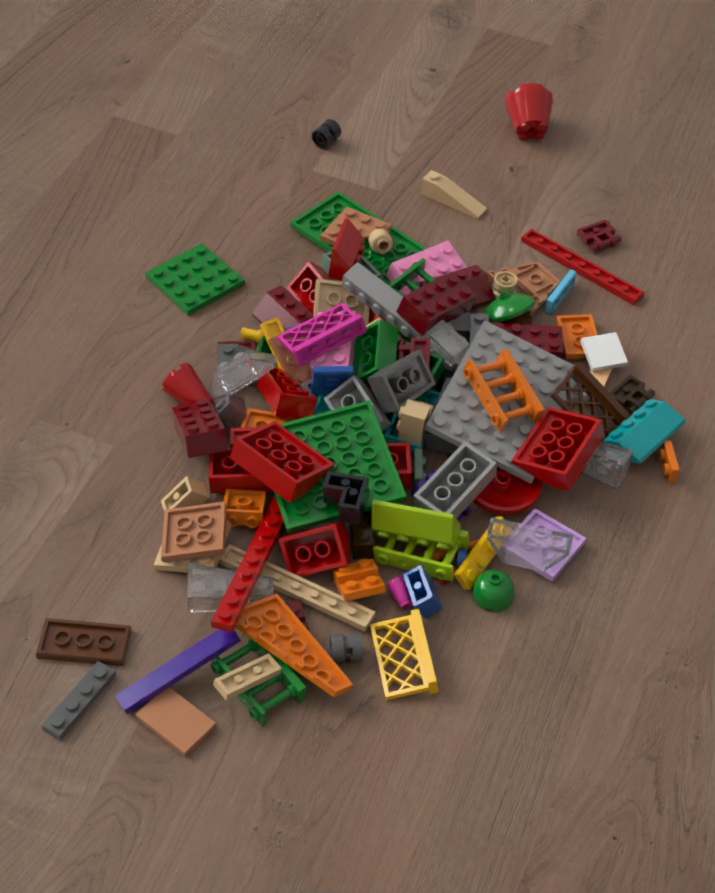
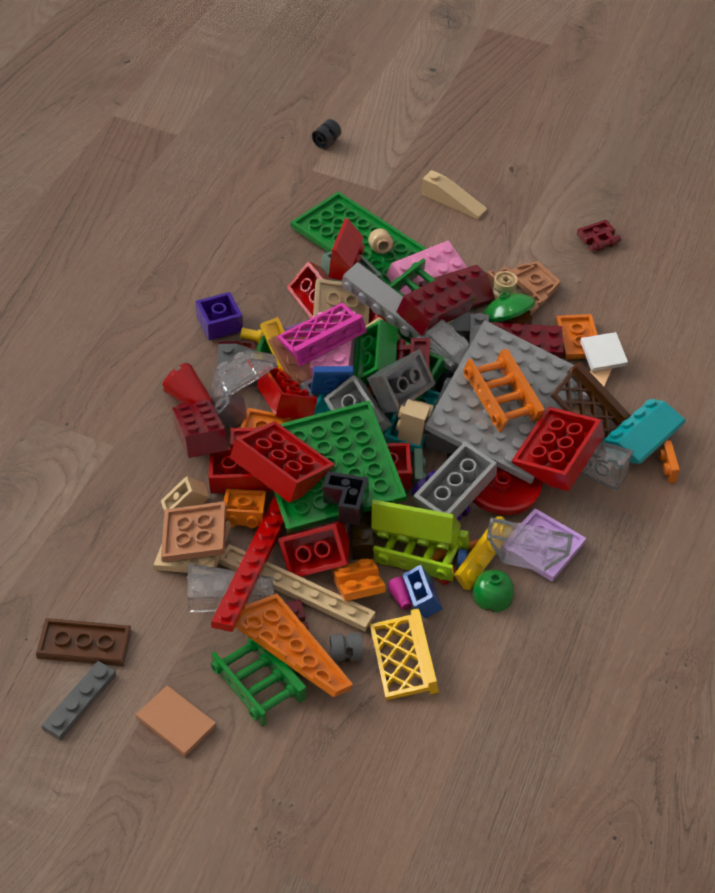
dark purple tile [115,629,241,714] -> none
green plate [145,243,245,316] -> none
tan plate [213,653,282,700] -> none
dark red slope [252,285,313,327] -> none
nougat plate [320,207,391,246] -> none
red cone [505,83,553,140] -> none
red tile [521,228,645,305] -> none
medium azure tile [545,269,576,315] -> none
dark brown plate [609,374,655,415] -> none
none -> dark purple brick [195,292,243,340]

